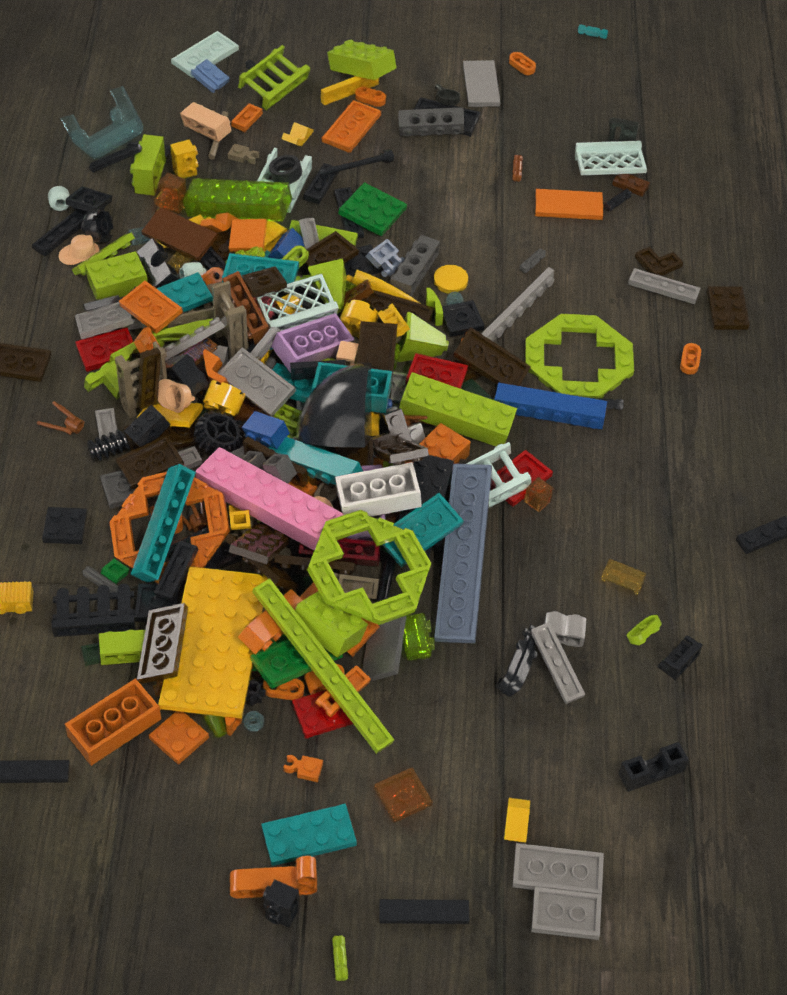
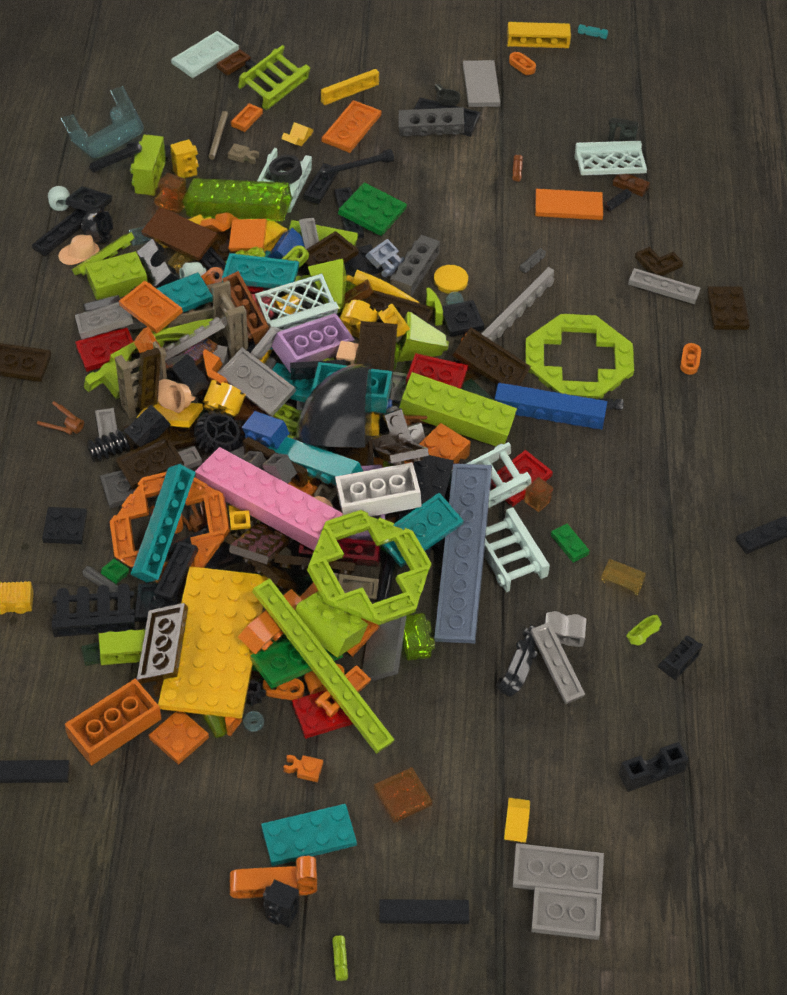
light nougat brick [180,102,232,142] -> none
medium blue plate [190,59,230,93] -> none
dark brown plate [242,266,287,297] -> none
lime brick [327,40,397,80] -> none
orange plate [355,86,386,107] -> none
none -> reddish brown plate [217,49,251,76]
none -> light aqua fence [484,507,550,592]
none -> yellow brick [507,22,571,48]
none -> green plate [551,523,590,563]

